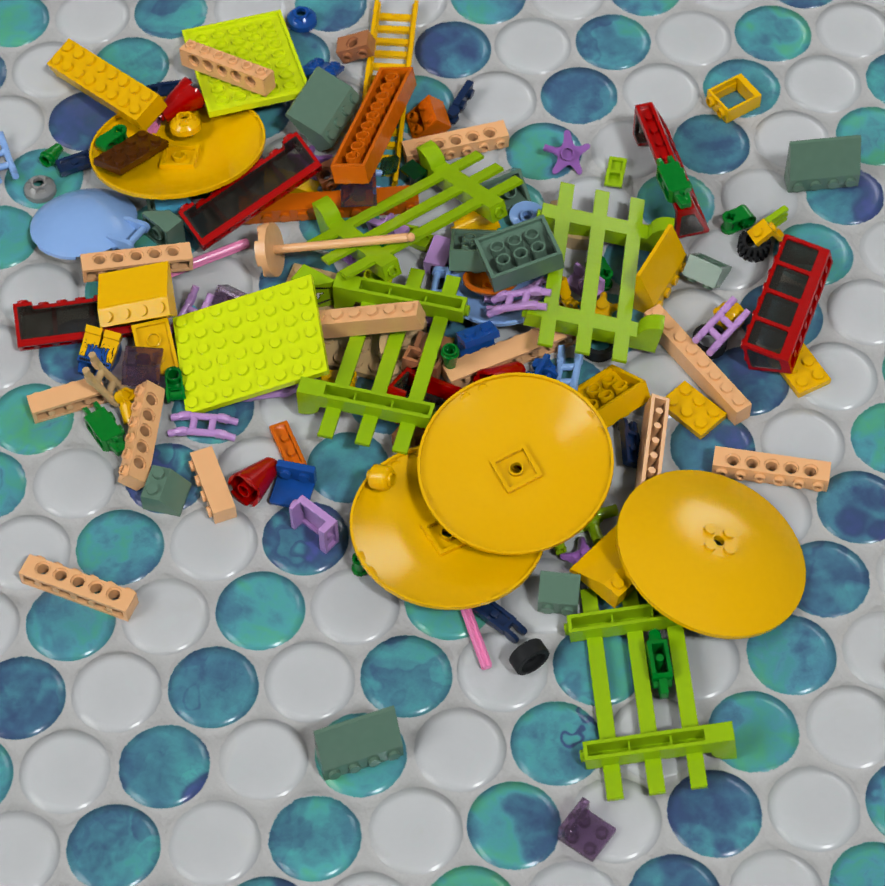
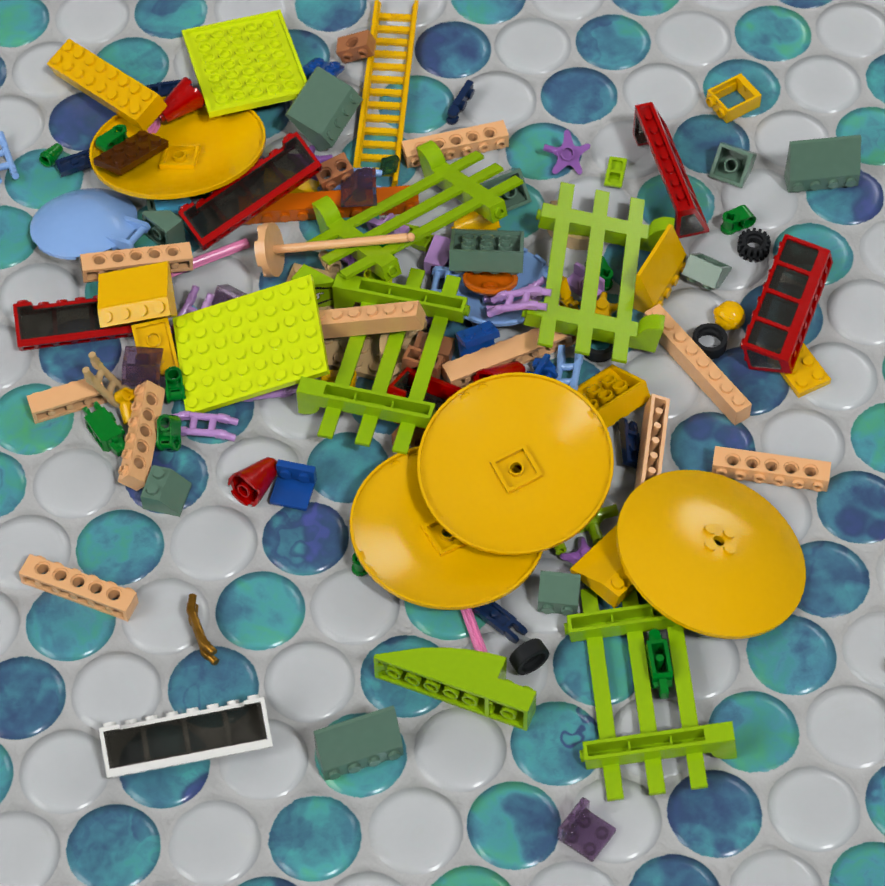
light grey piece [24,175,57,204] -> none
yellow hips [77,324,123,380] -> none
yellow piece [170,111,202,137] -> none
light nougat brick [179,39,276,97] -> none
light nougat brick [188,446,237,524] -> none
orange tile [269,420,307,465] -> none
blue piece [286,6,317,33] -> none
lavender panel [289,495,339,554] -> none
orange brick [330,67,417,185] -> none
yellow head [366,464,397,491] -> none
dark green panel [400,159,427,185] -> none
orange slope [406,95,452,139] -> none
green cone [441,343,460,369] -> none
sand green slope [474,214,564,292] -> none
light blue dish [509,201,542,225] -> none
green hinge [656,155,692,209] -> none
yellow plate [666,381,727,440] -> none
lavender piece [692,296,751,356] -> none
yellow bracket [747,218,784,247] -> none
lime tile [764,205,789,227] -> none
none -> clear smoke window [99,694,273,779]
none -> green piece [156,414,182,451]
none -> pearl gold piece [186,593,219,666]
none -> tan cone [318,250,342,273]
none -> lime slope [373,647,537,731]
none -> sand green slope [709,142,757,188]

